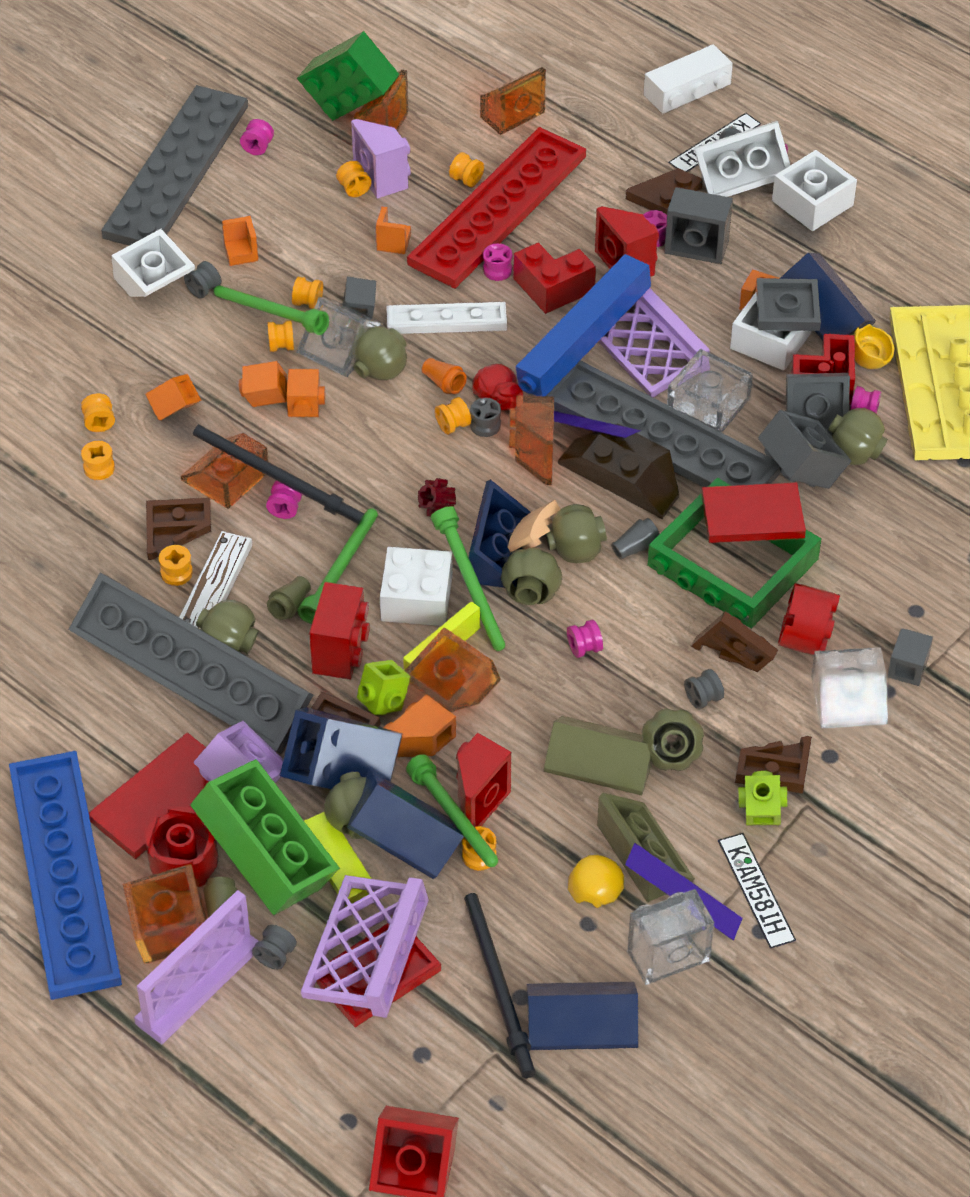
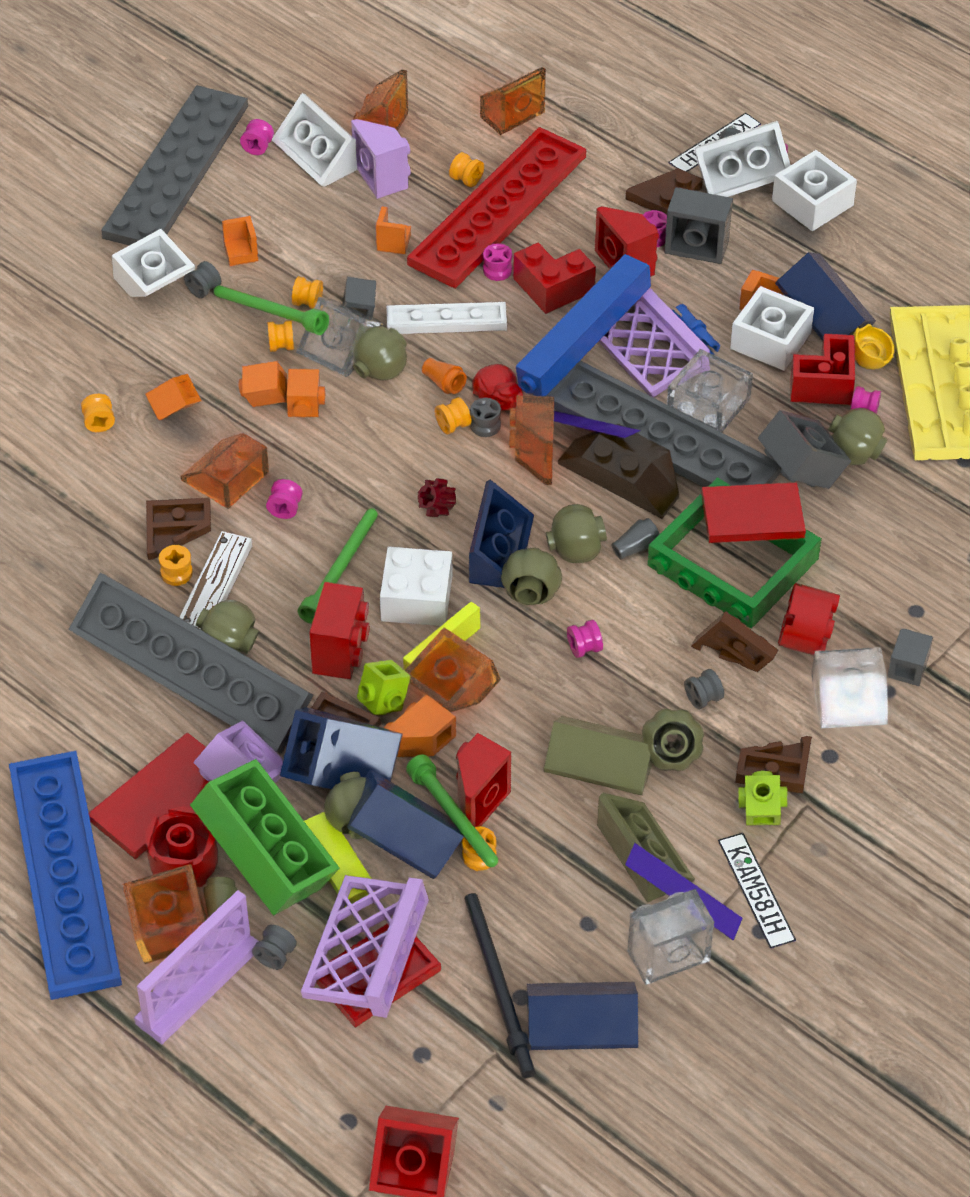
light orange wheel [81,441,115,480] -> none
black bar [193,424,365,525] -> none
olive cone [267,576,311,620] -> none
green brick [297,31,400,121] -> none
light orange wheel [336,161,372,197] -> none
bright green piece [430,506,505,651] -> none
light nougat slope [508,500,561,553] -> none
yellow hair [568,855,624,908] -> none
white brick [644,44,733,114] -> none
dark grey plate [756,278,821,331] -> none
dark grey plate [785,373,850,436] -> none
none -> white slope [272,93,357,187]
none -> blue pin [672,304,720,357]

